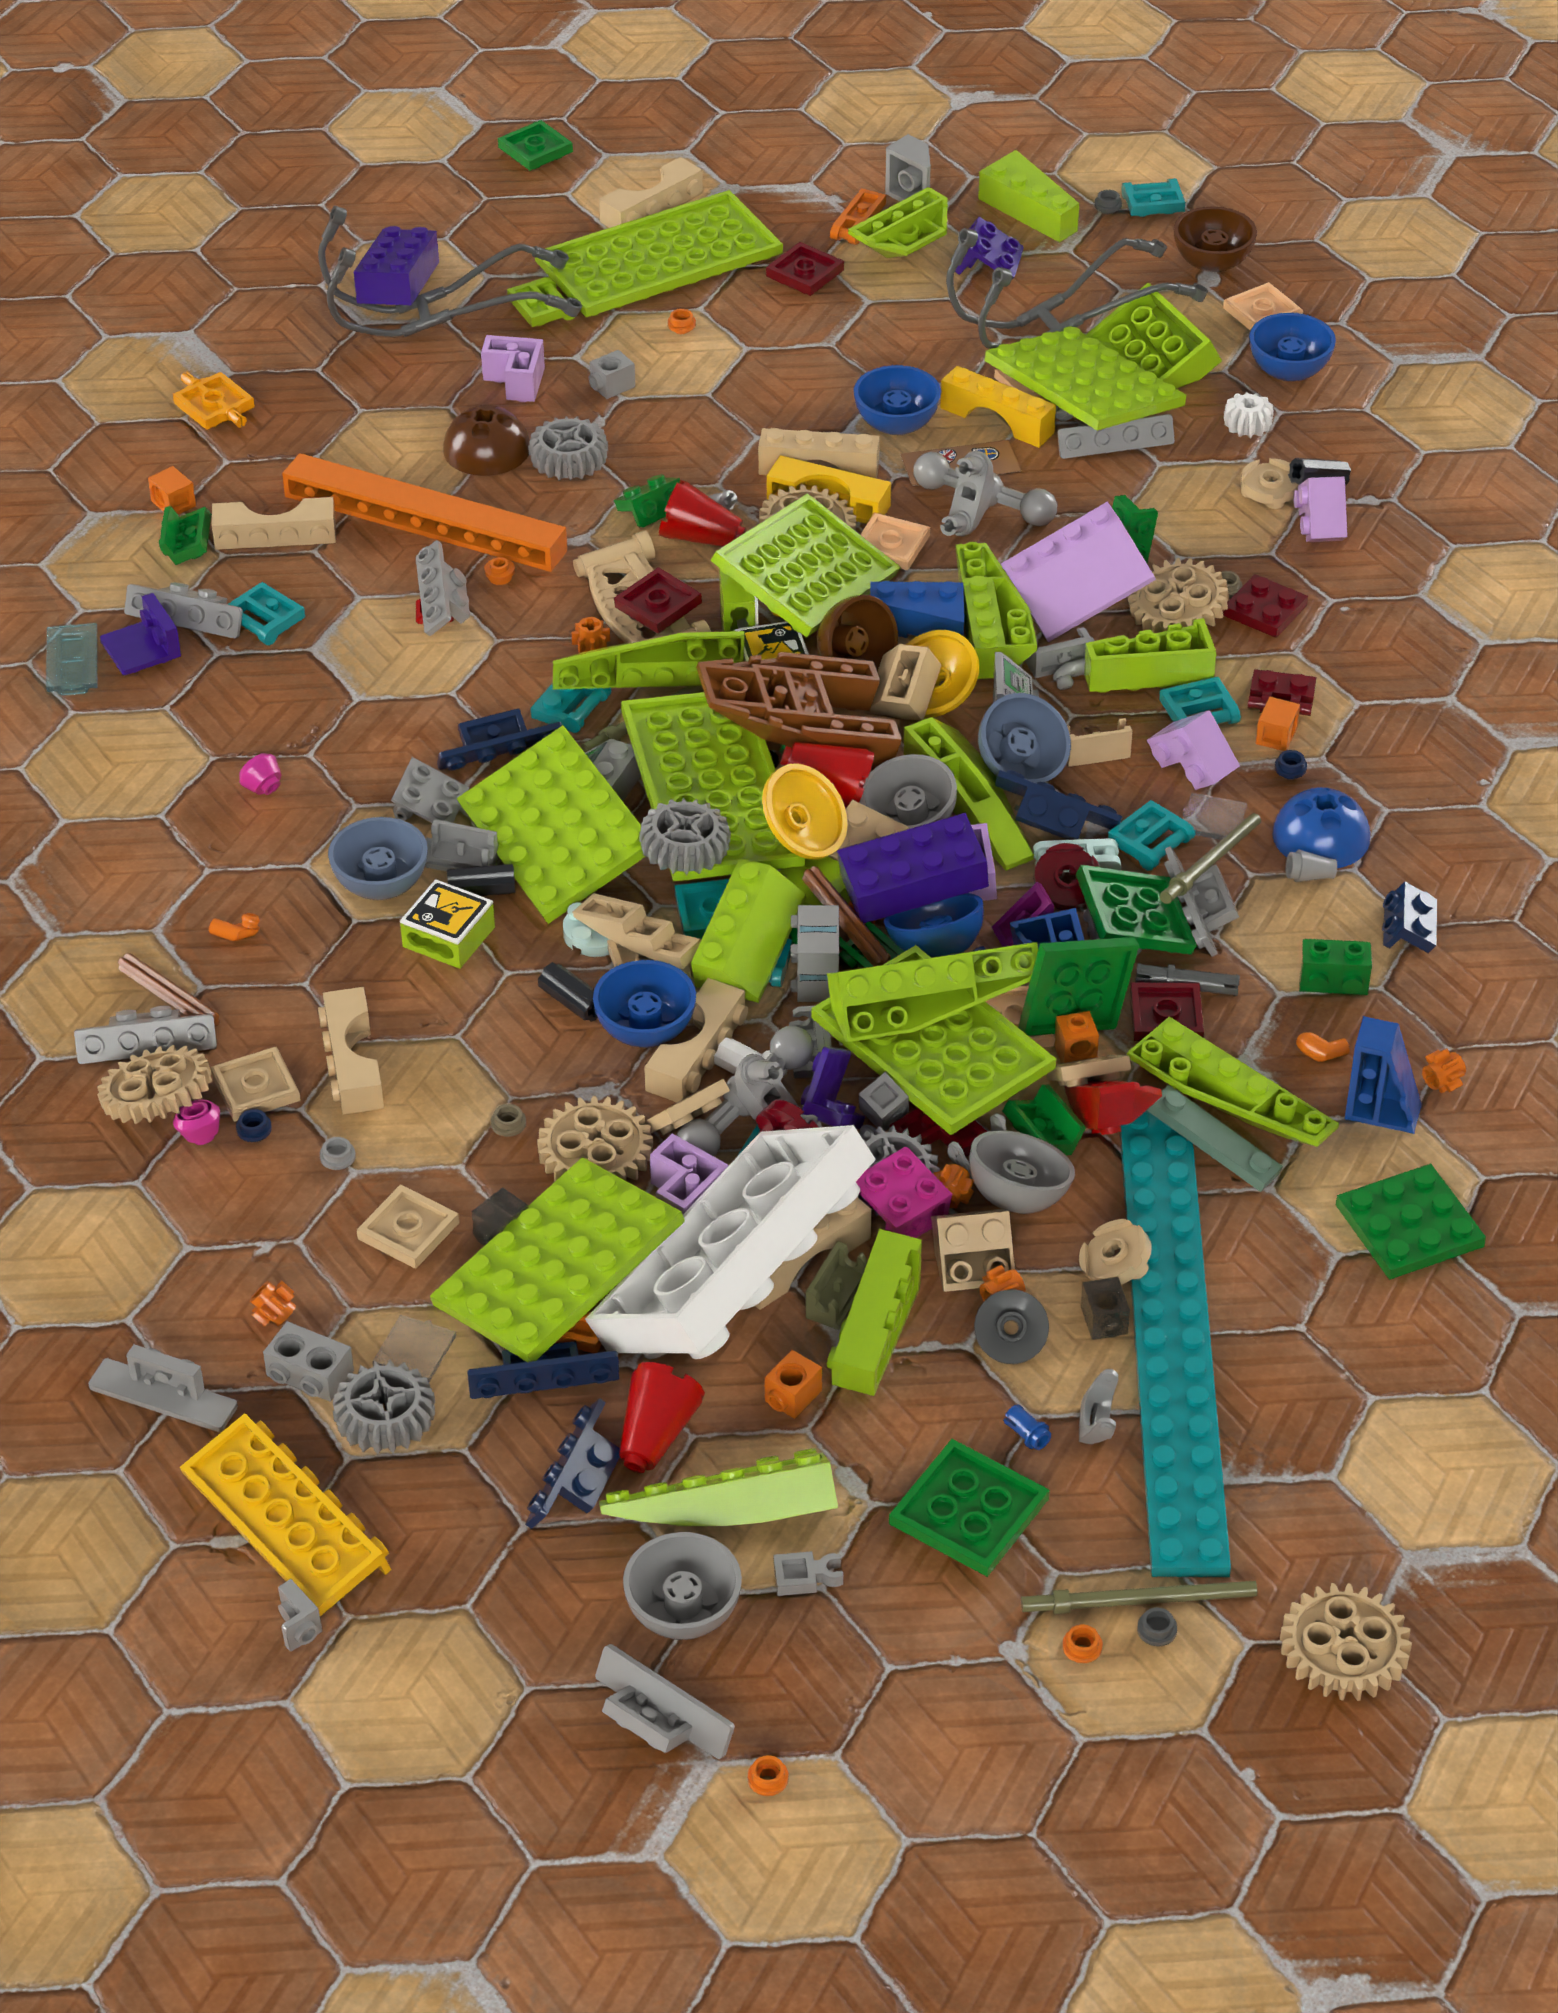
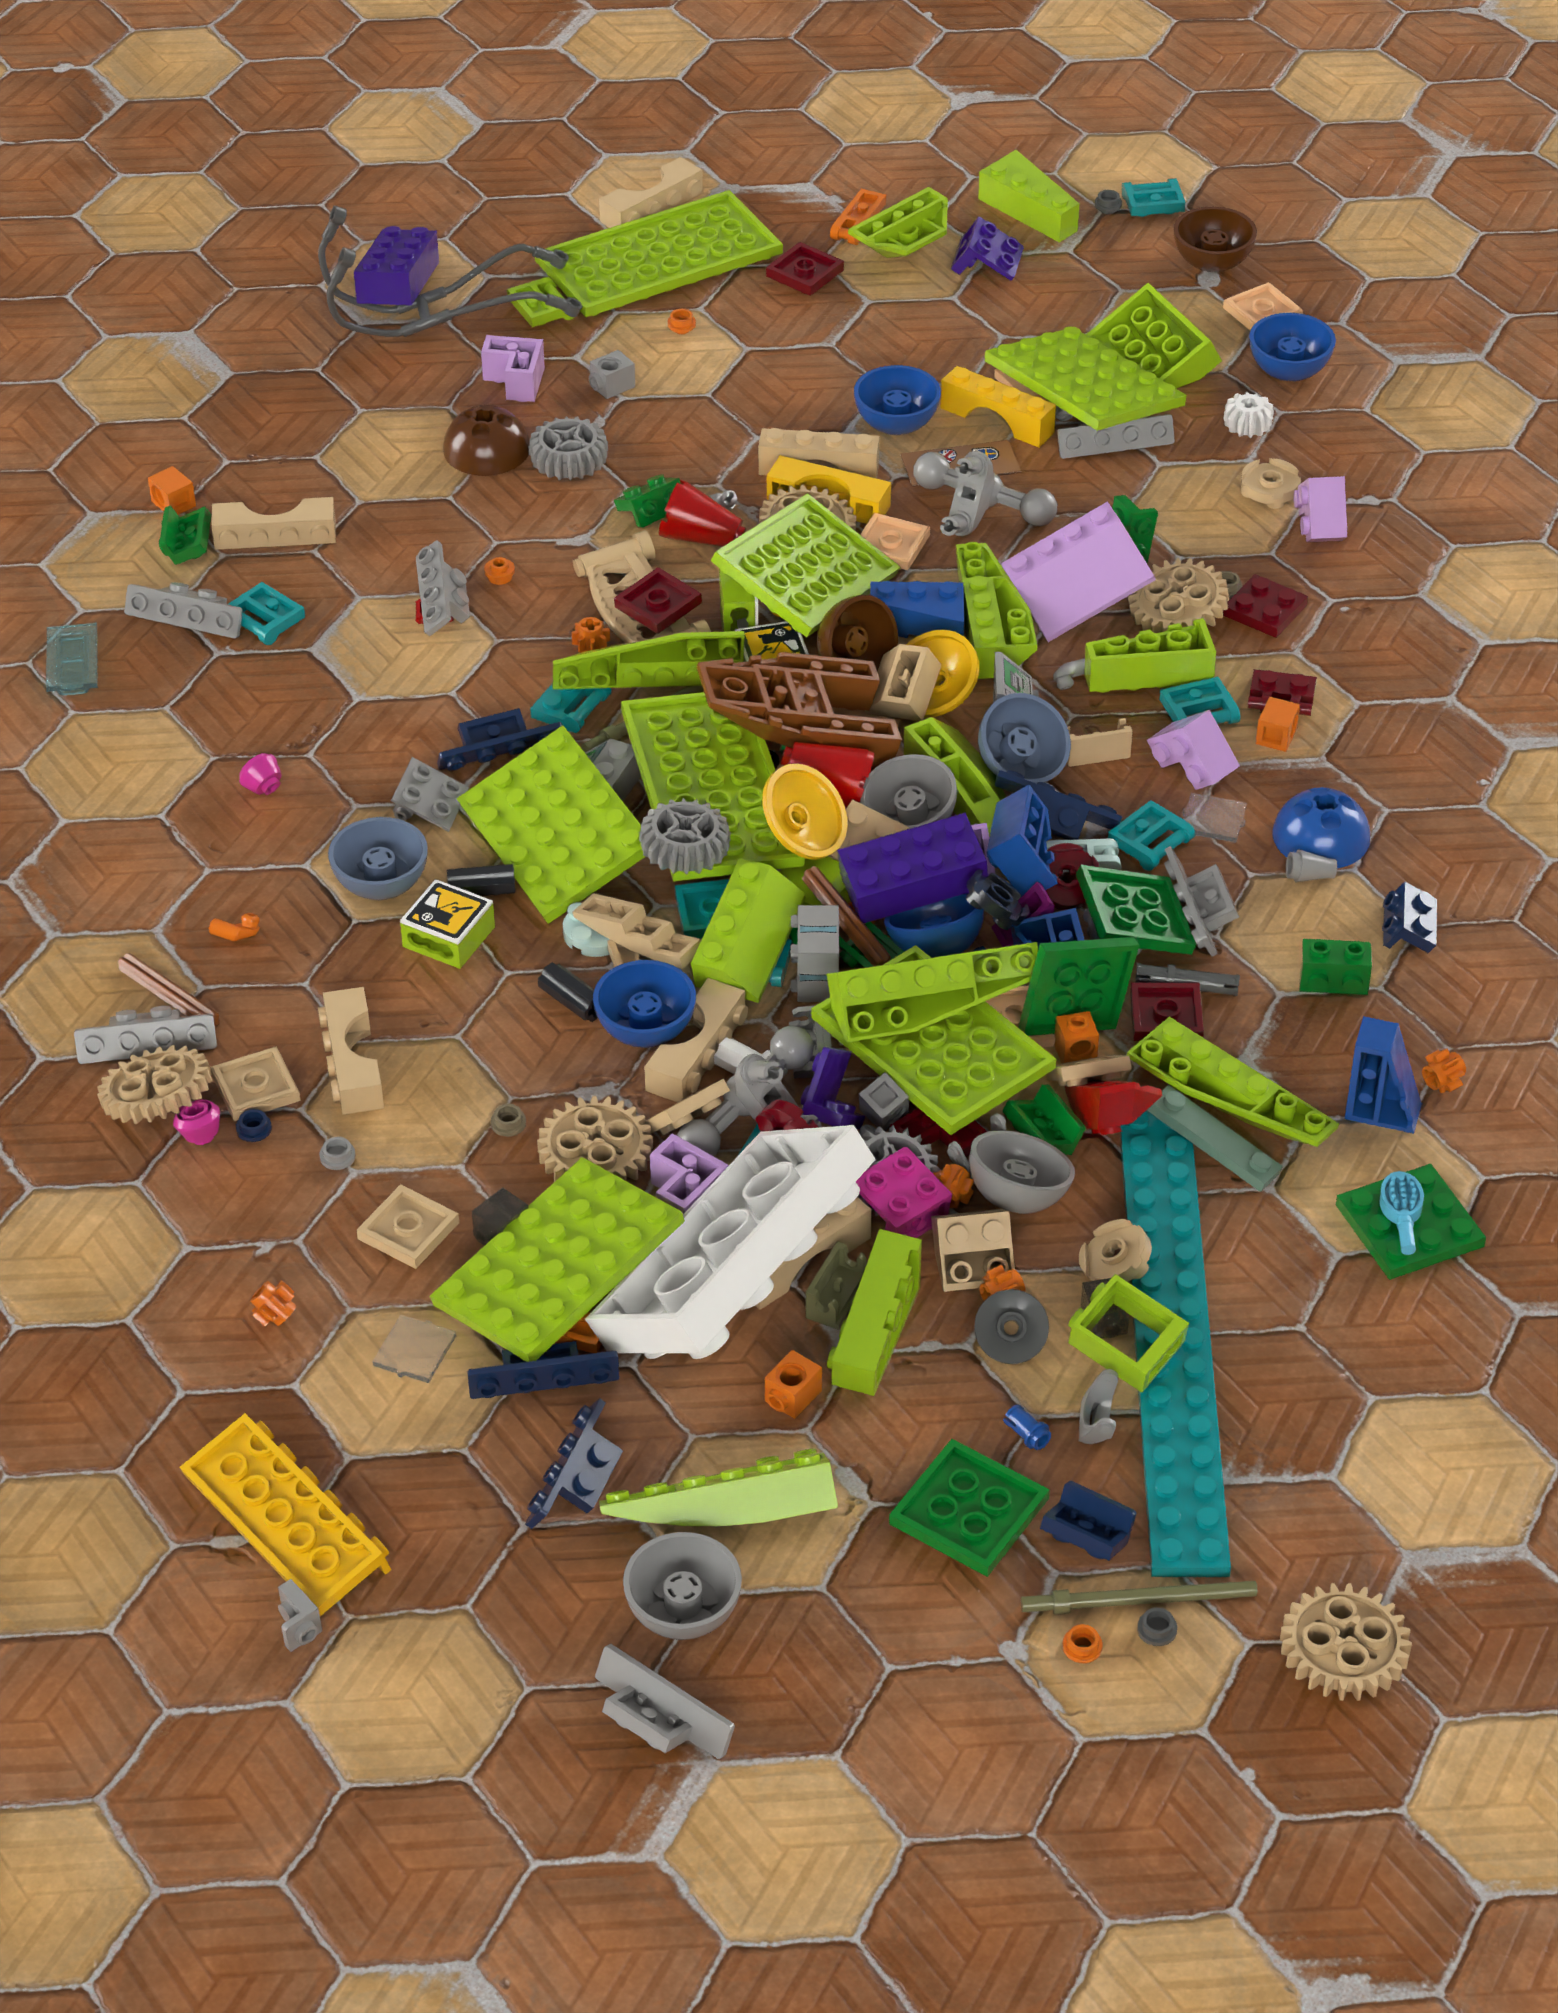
light grey bracket [88,1344,238,1432] -> none
dark purple bracket [100,593,181,675] -> none
light orange plate [173,371,255,430] -> none
light grey brick [263,1321,354,1402] -> none
orange brick [282,453,567,572] -> none
light grey gear [333,1359,435,1455] -> none
light grey hinge [425,819,499,872] -> none
green plate [498,120,573,171] -> none
red cone [619,1362,705,1473] -> none
orange plate [748,1755,789,1796] -> none
light grey plate [773,1551,843,1596] -> none
light grey slope [885,134,931,202] -> none
dark grey bar [946,228,1208,349] -> none
light grey hinge [1025,627,1095,678] -> none
olive bar [1160,813,1261,904] -> none
dark blue plate [1275,750,1307,779] -> none
black axle [1288,458,1351,486] -> none
orange arm [1296,1032,1350,1062] -> none
none -> black plate [965,869,1030,930]
none -> blue wedge [986,785,1058,897]
none -> dark blue bracket [1040,1481,1137,1561]
none -> lime window [1068,1274,1189,1393]
none -> medium azure piece [1379,1171,1424,1255]

